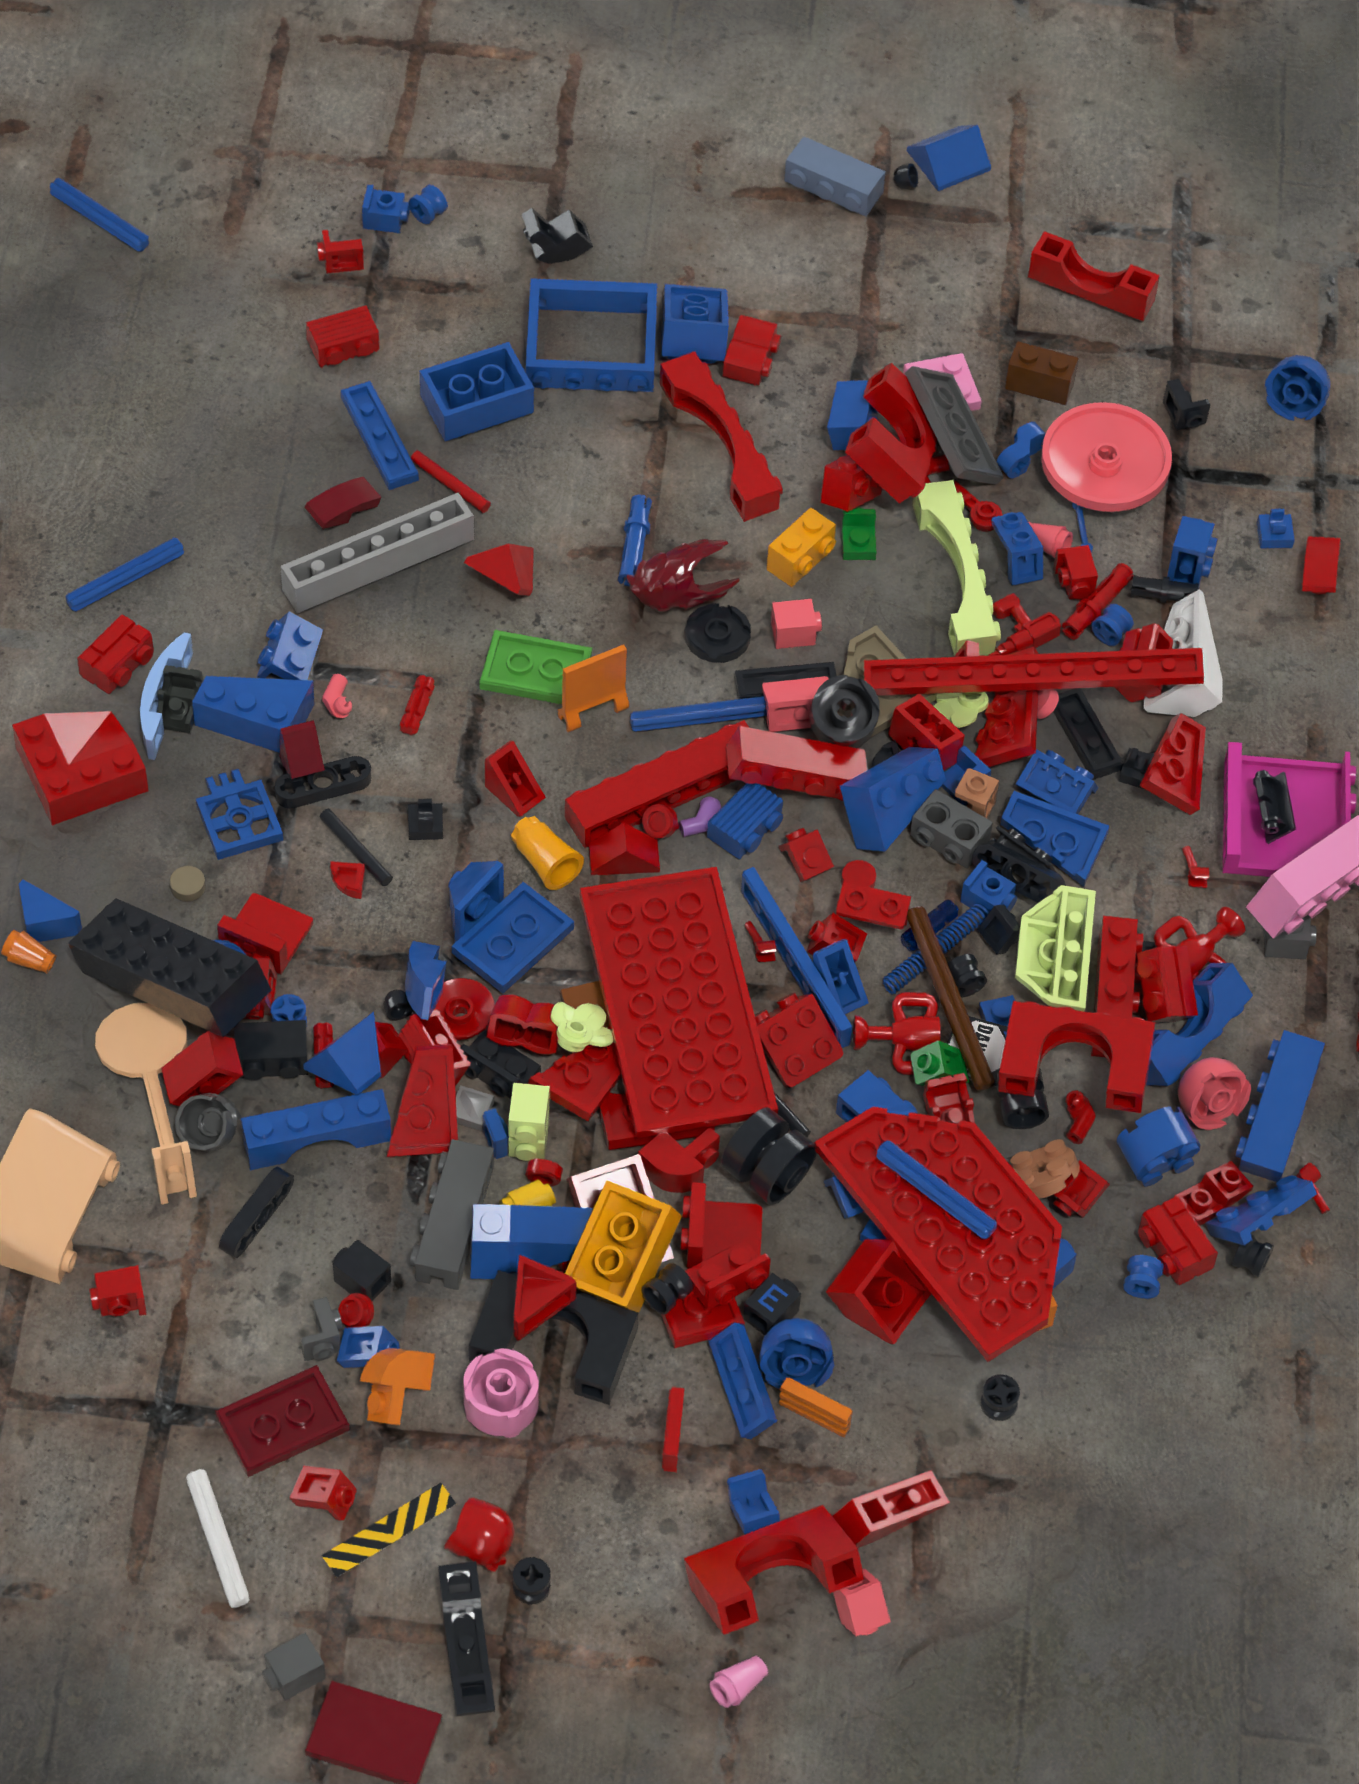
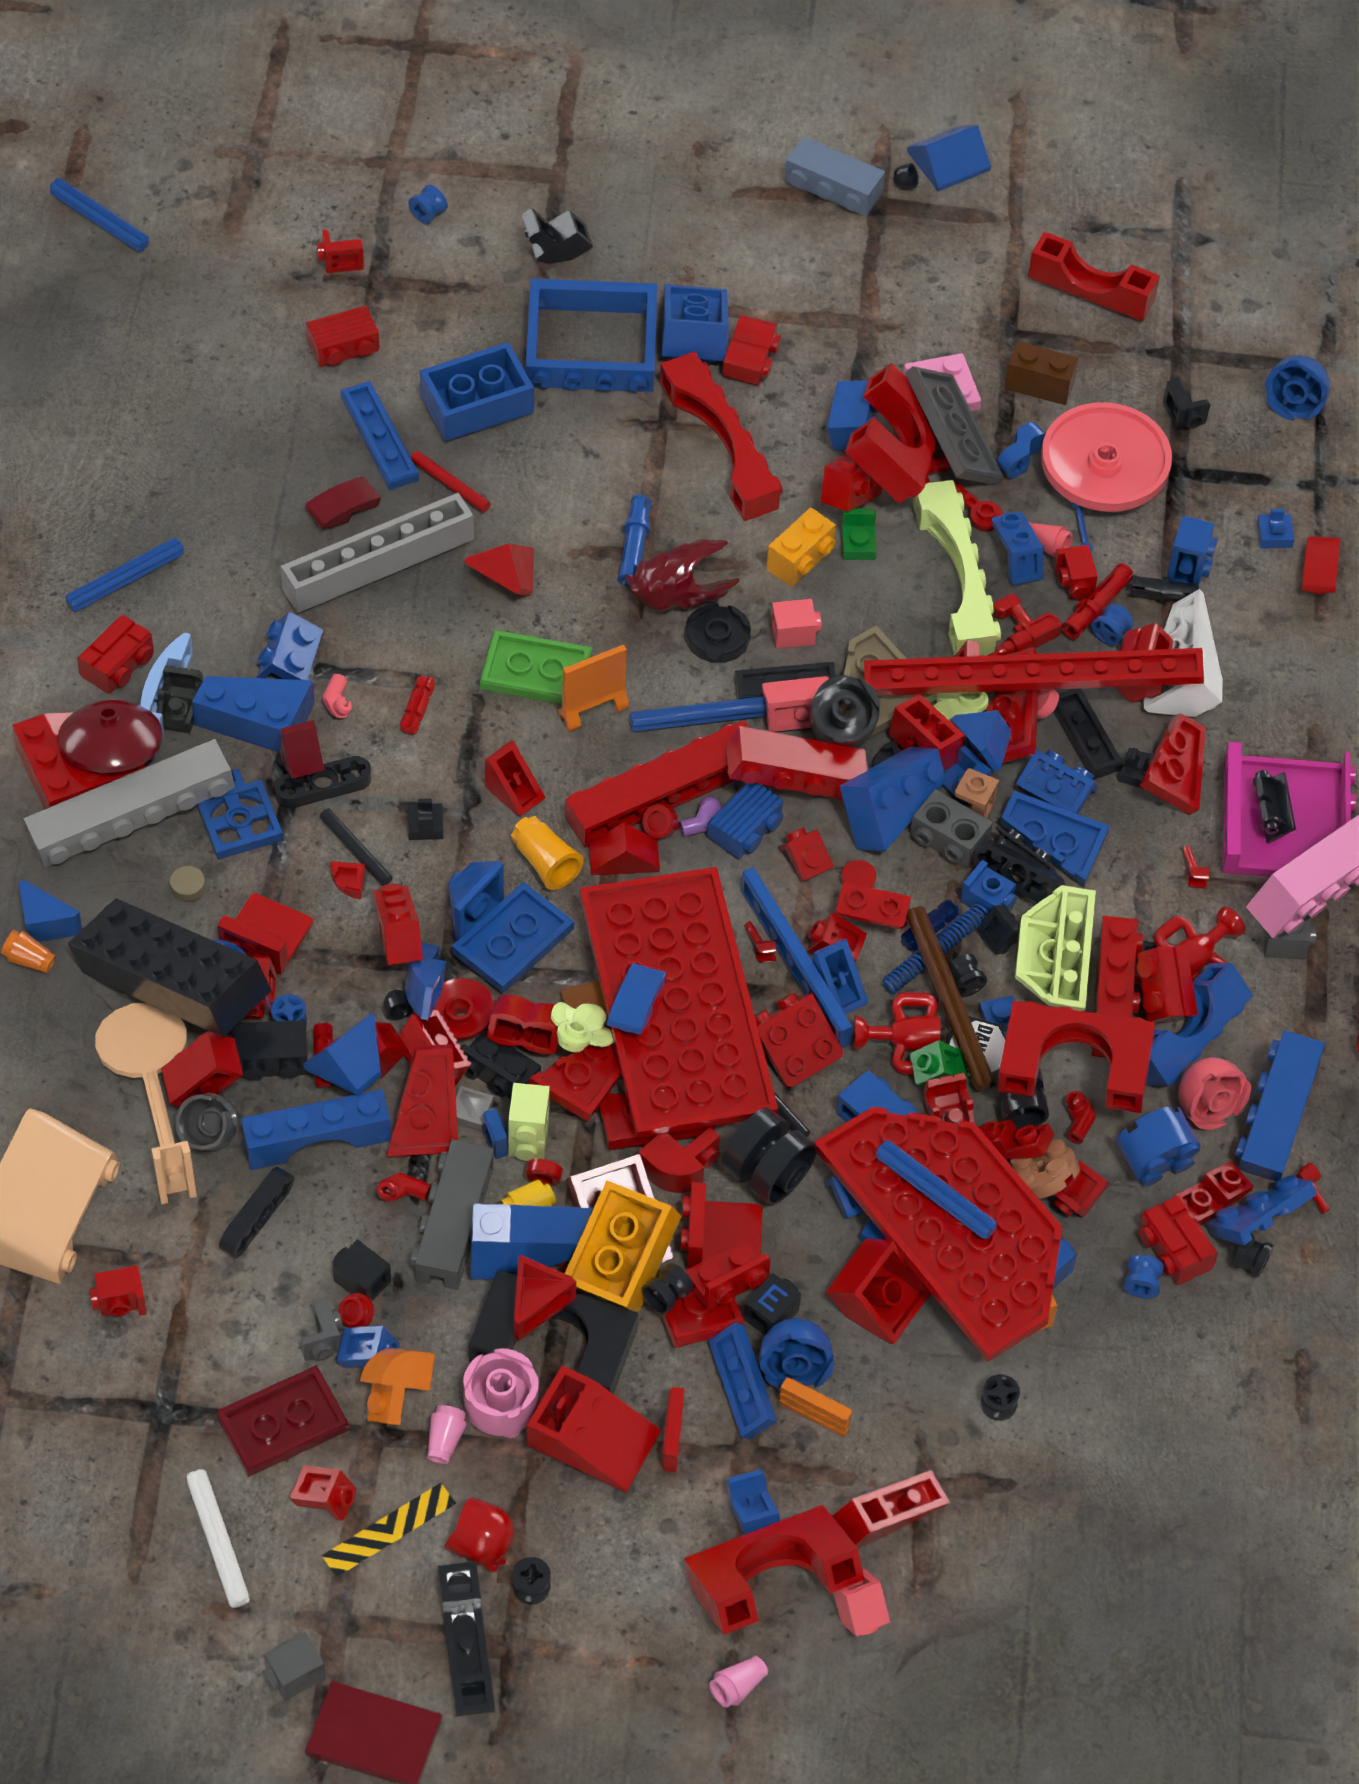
blue brick [362,185,410,233] -> none
none -> light grey brick [23,739,235,868]
none -> dark red dish [58,700,162,773]
none -> red arch [373,884,423,965]
none -> red arm [377,1173,432,1202]
none -> bright pink cone [427,1405,467,1464]
none -> red slope [527,1365,661,1493]
none -> blue slope [607,963,666,1035]
none -> blue slope [951,710,1012,773]
none -> red slope [979,1119,1055,1159]

